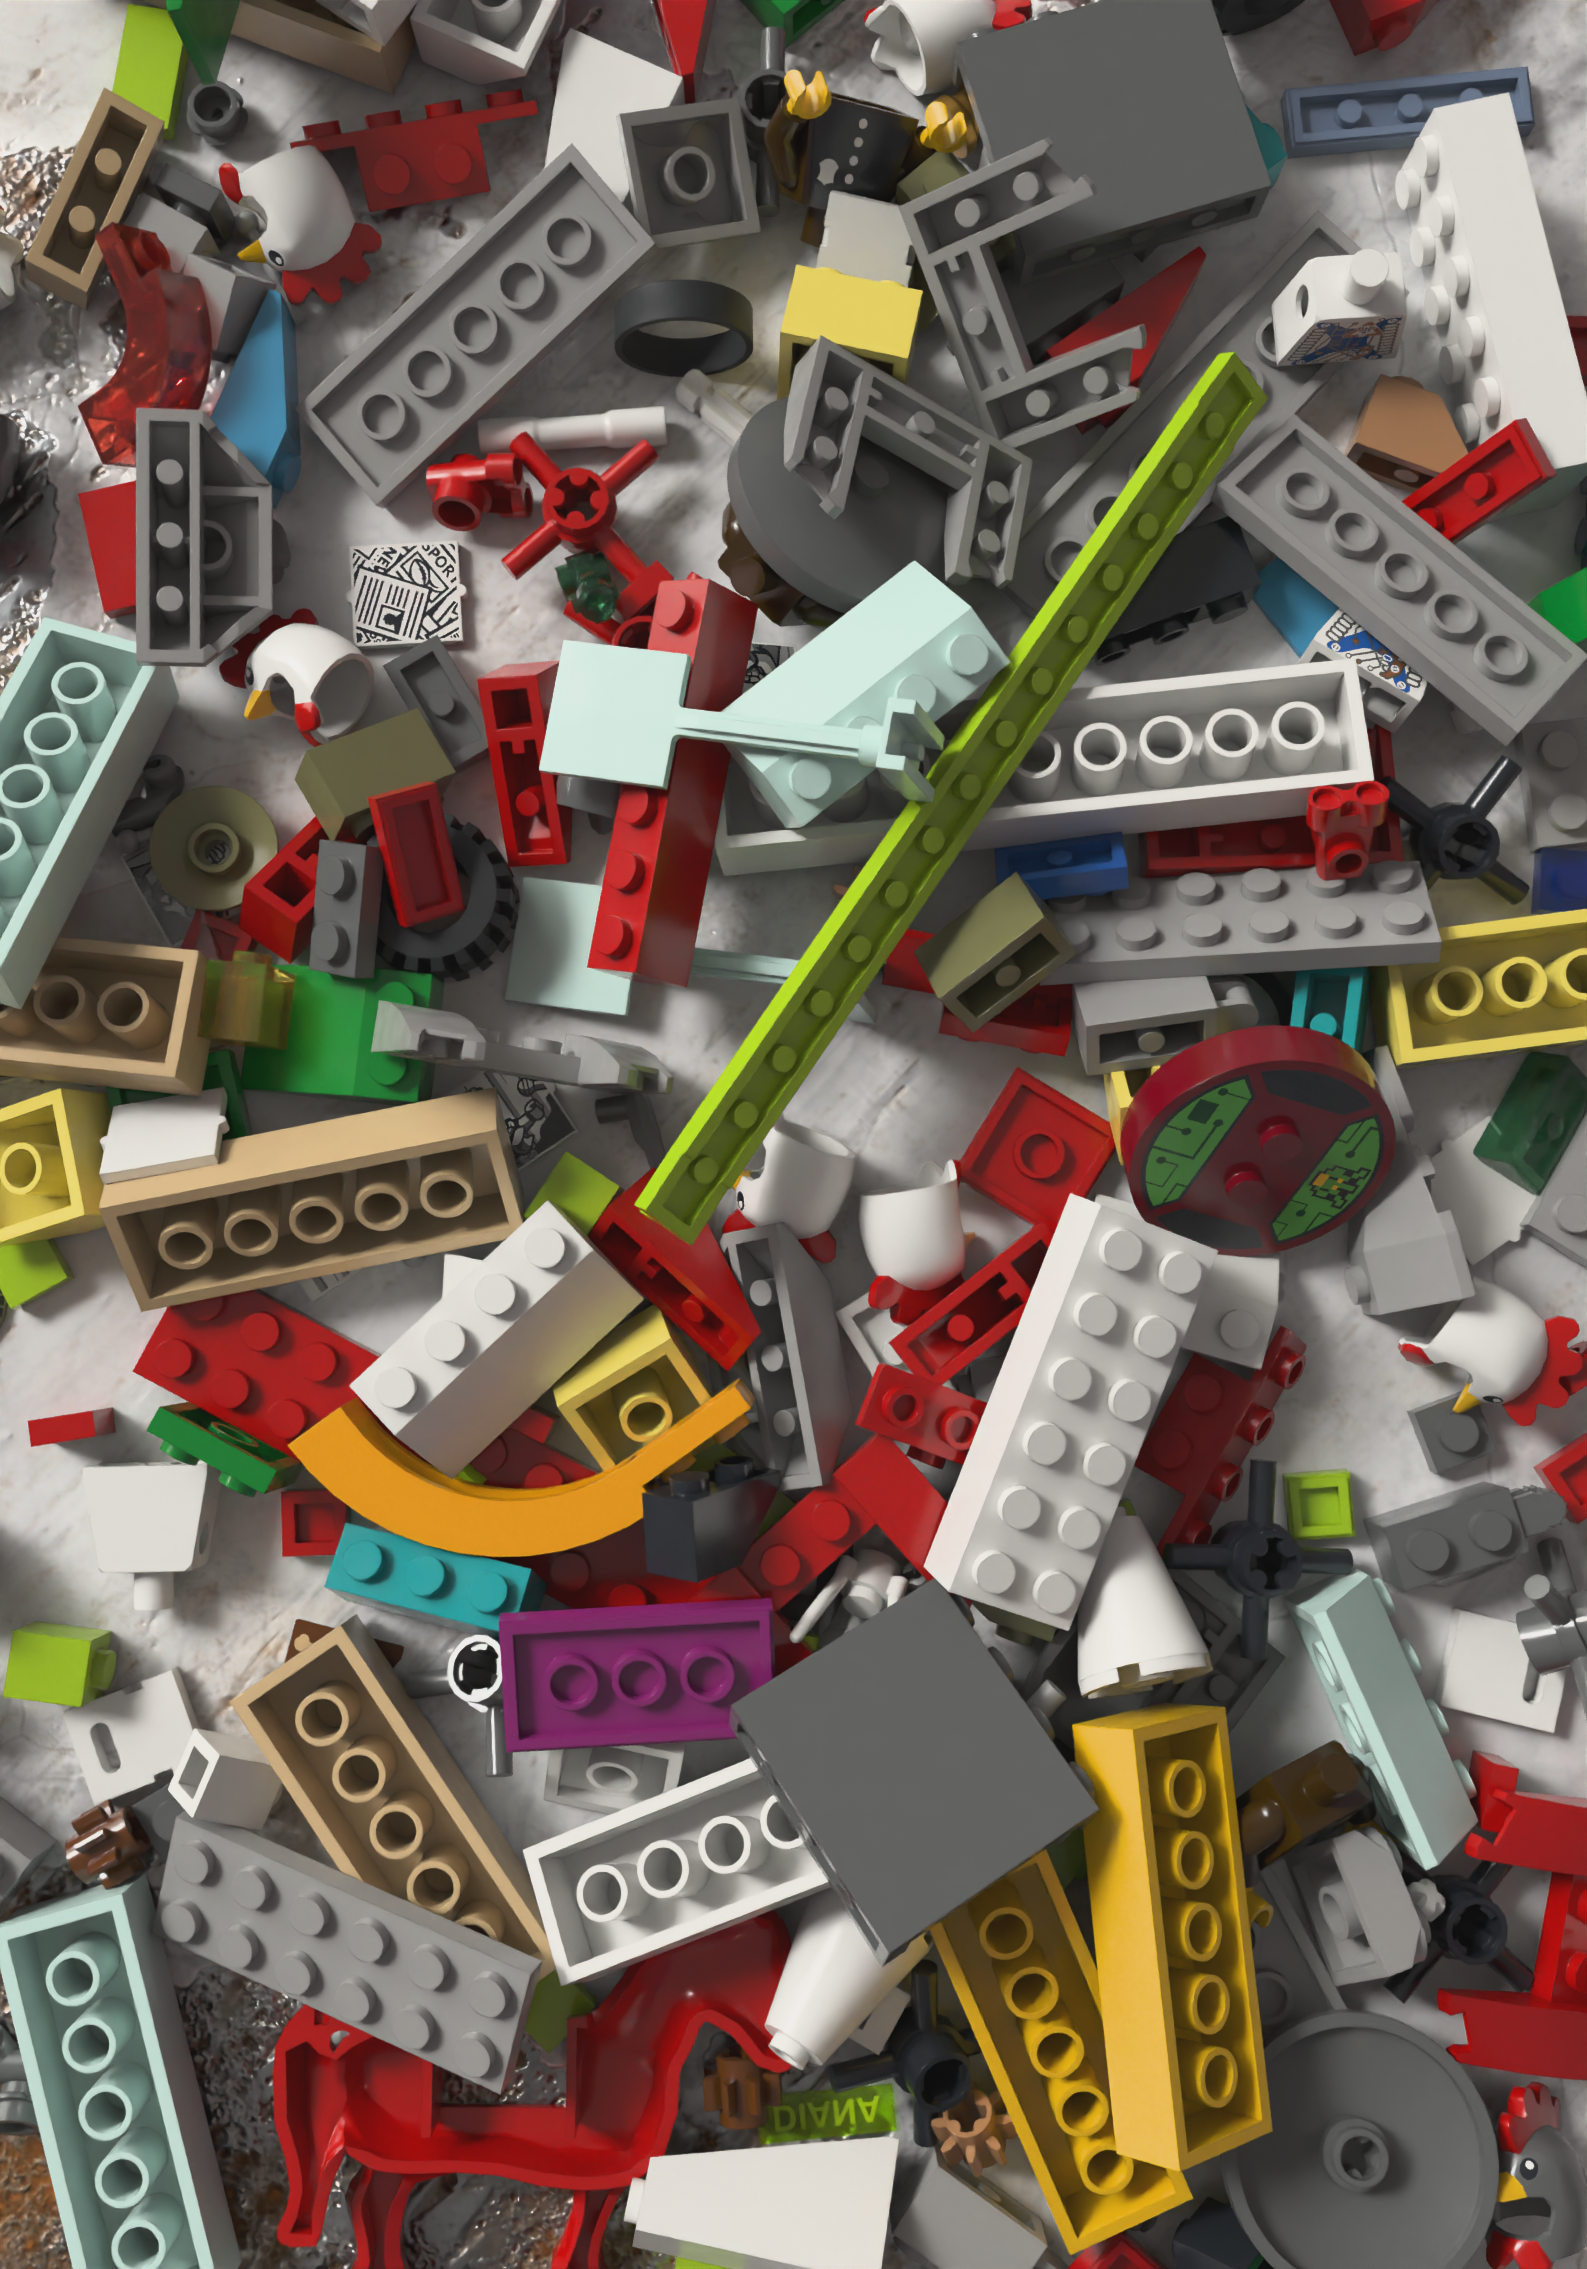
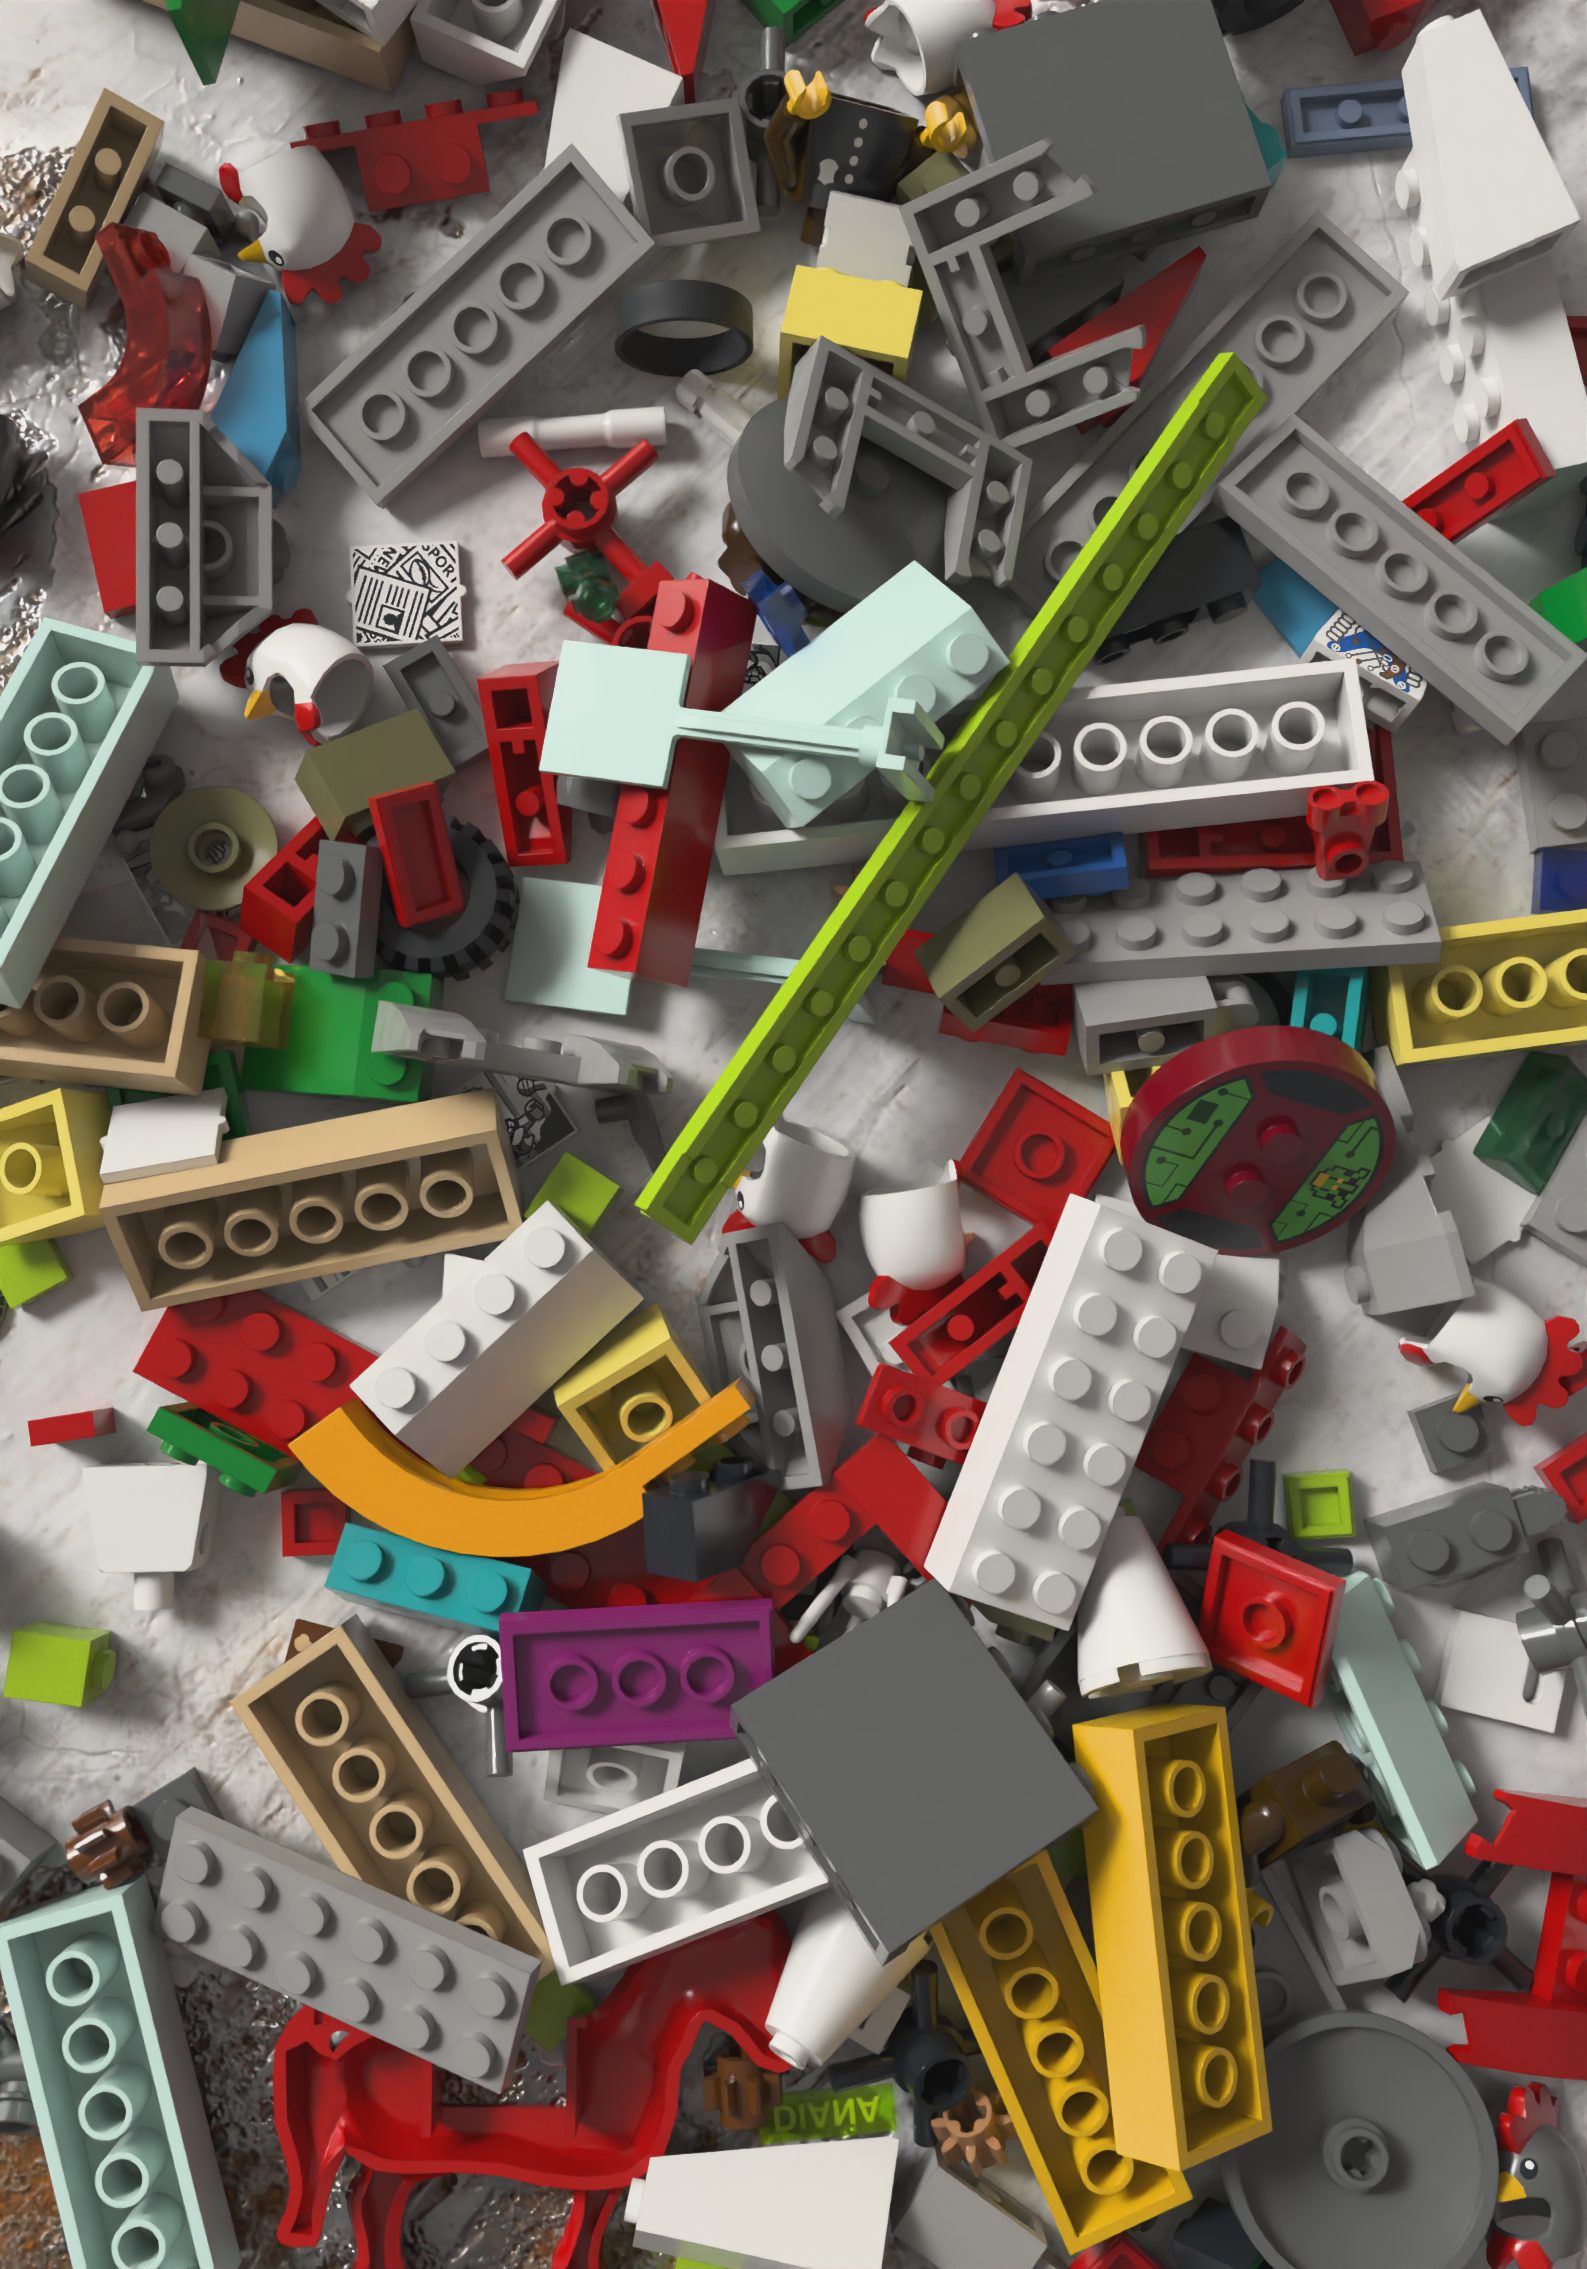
white piece [62,1667,200,1805] -> none
lime tile [112,4,189,140] -> none
white brick [168,1728,284,1830] -> none
dark grey plate [187,81,248,145] -> none
red plate [426,453,533,532] -> none
red slope [588,1167,762,1372] -> none
white torso [1272,248,1407,366] -> none
medium nougat slope [1344,374,1468,493] -> none
black bar [1379,755,1530,905] -> none
red tile [1468,1750,1519,1833] -> none
none -> clear blue plate [739,569,811,657]
none -> red tile [1198,1529,1346,1709]
none -> white slope [1401,9,1581,301]

